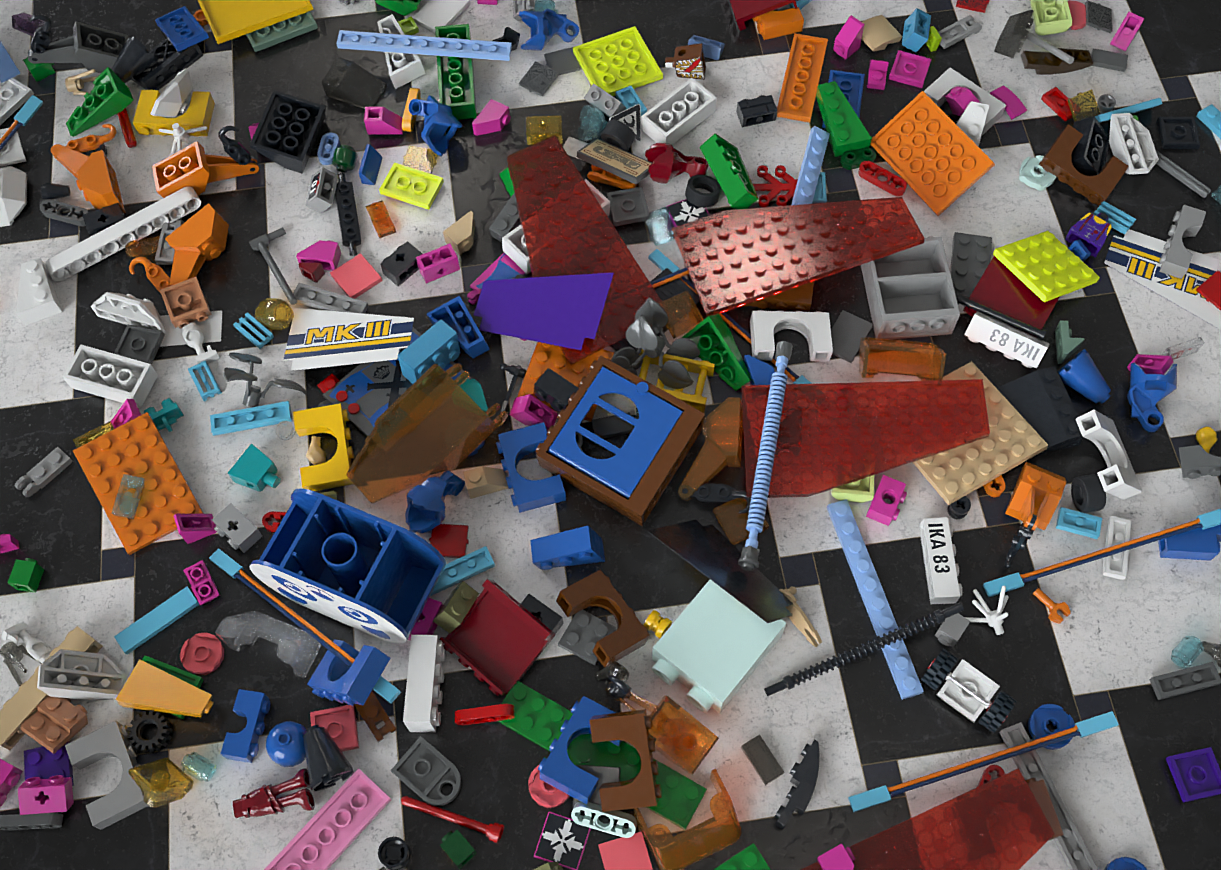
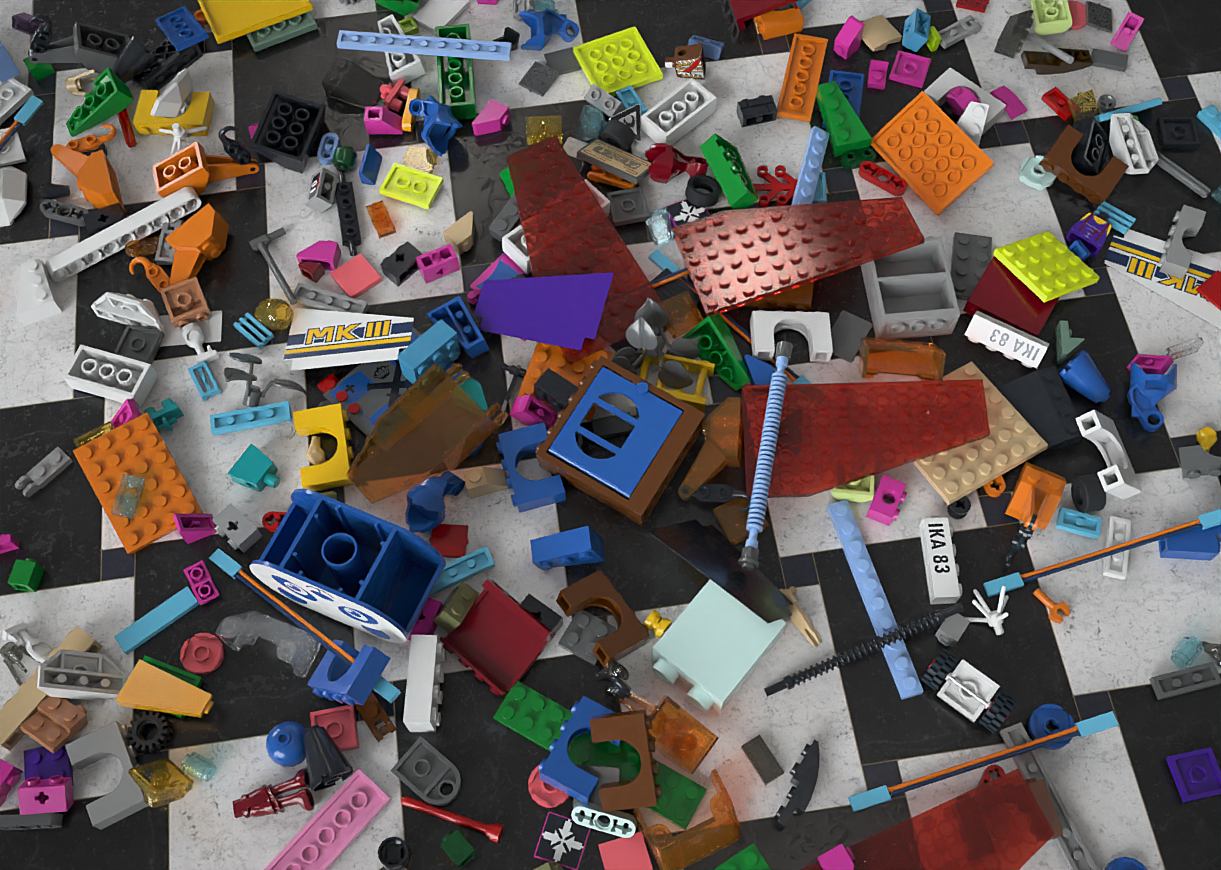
blue arch [221,689,270,763] -> none
red beam [455,704,515,725] -> none
black bar [957,293,1047,341] -> none
none -> coral hips [380,78,410,112]

